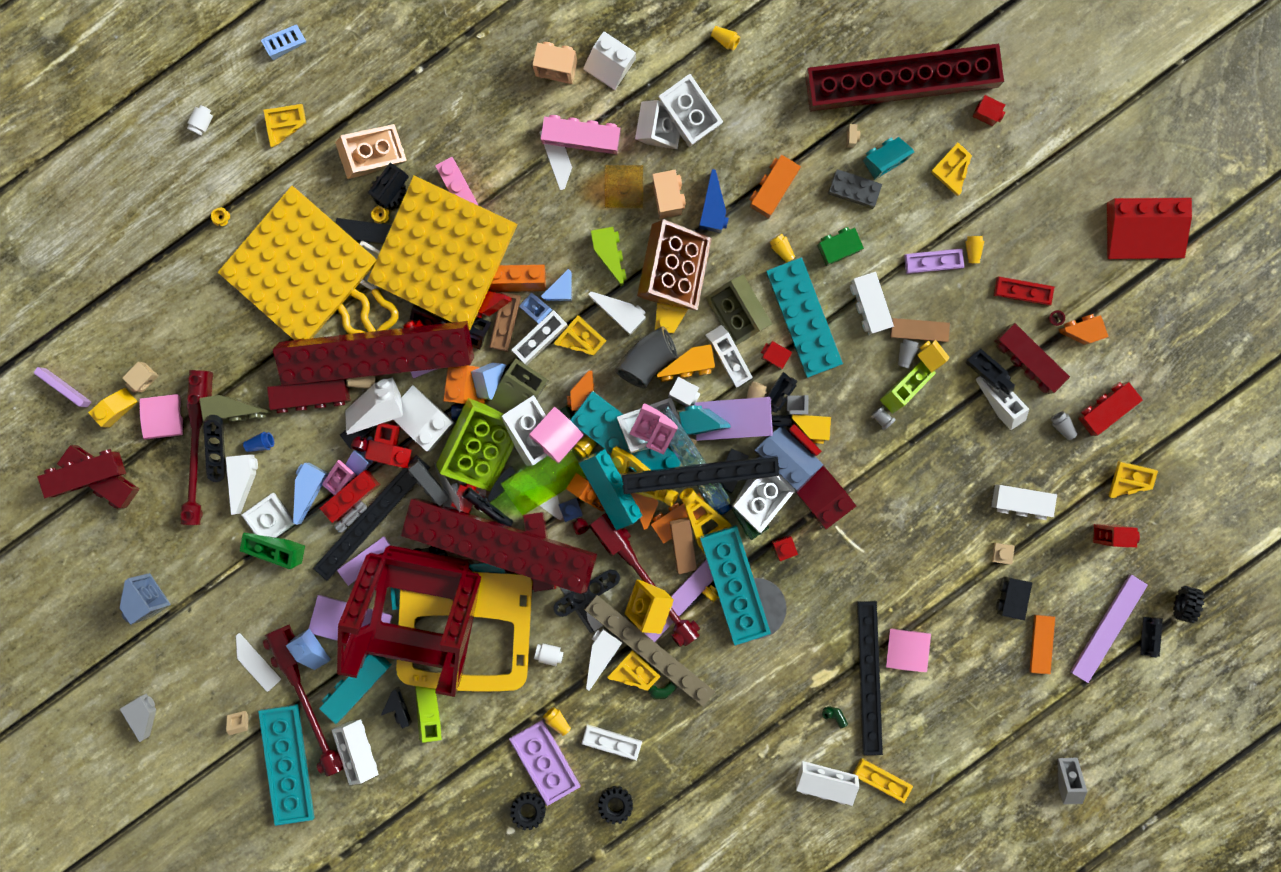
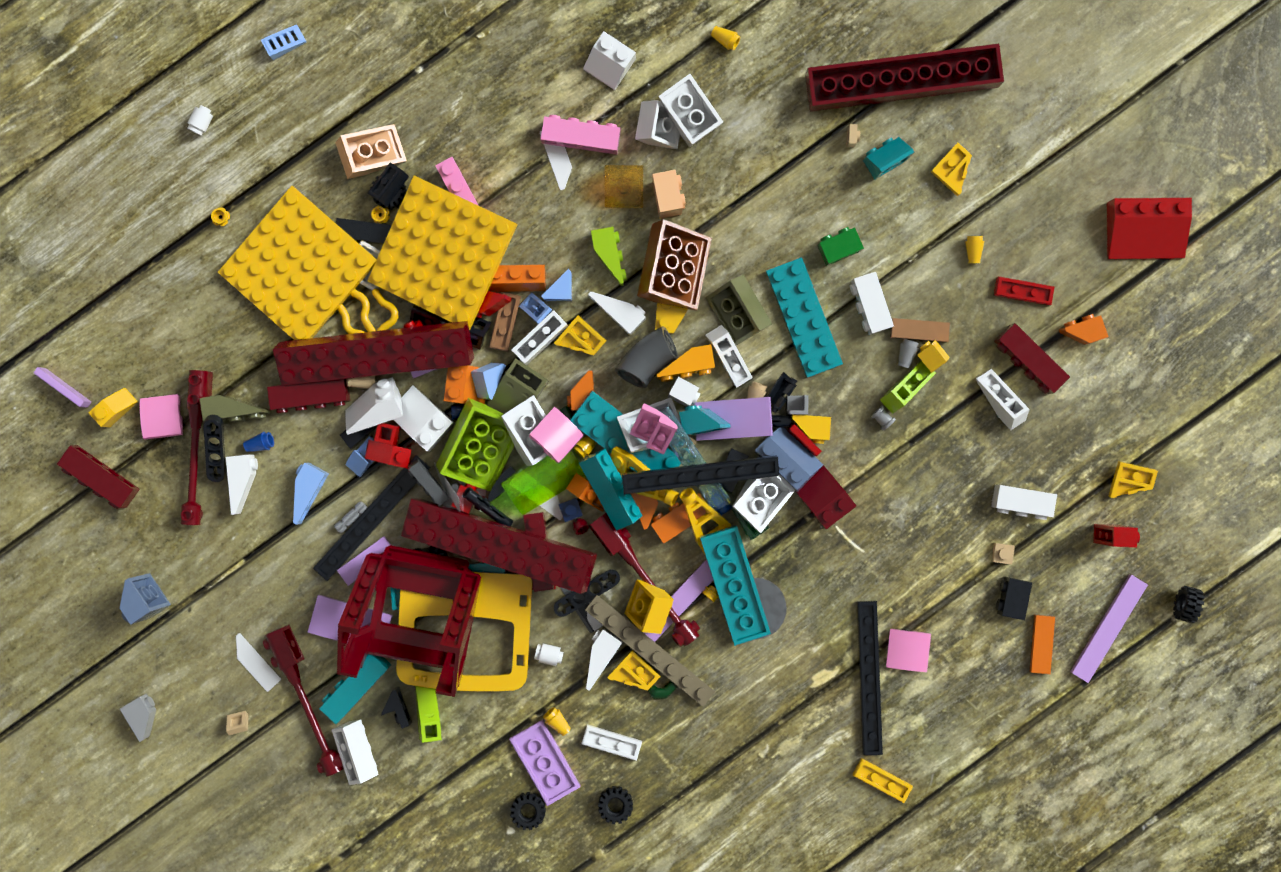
dark red brick [37,449,126,499] -> none
tan brick [123,361,159,392] -> none
green slope [240,533,305,569] -> none
white tile [242,493,295,538] -> none
teal plate [258,704,315,826] -> none
yellow wing [263,104,306,147] -> none
light blue slope [286,629,331,670] -> none
red brick [320,470,381,523] -> none
bright pink slope [322,460,356,496] -> none
dark red hinge [351,436,367,452] -> none
light nougat brick [533,42,577,84] -> none
medium nougat tile [669,517,697,574] -> none
blue slope [699,169,729,233] -> none
orange brick [749,155,801,219] -> none
red brick [760,341,792,370] -> none
yellow cone [769,233,795,263] -> none
red brick [771,535,798,561] -> none
white brick [796,761,859,806] -> none
dark green arm [822,706,848,729] -> none
dark grey piece [828,169,882,209] -> none
lavender tile [904,249,964,274] -> none
black hinge [966,349,1015,395] -> none
red brick [972,95,1006,127] -> none
dark red hinge [1049,310,1065,326] -> none
light grey cone [1051,411,1077,440] -> none
light grey slope [1058,758,1087,805] -> none
red brick [1078,382,1143,436] -> none
black hinge [1140,617,1163,658] -> none

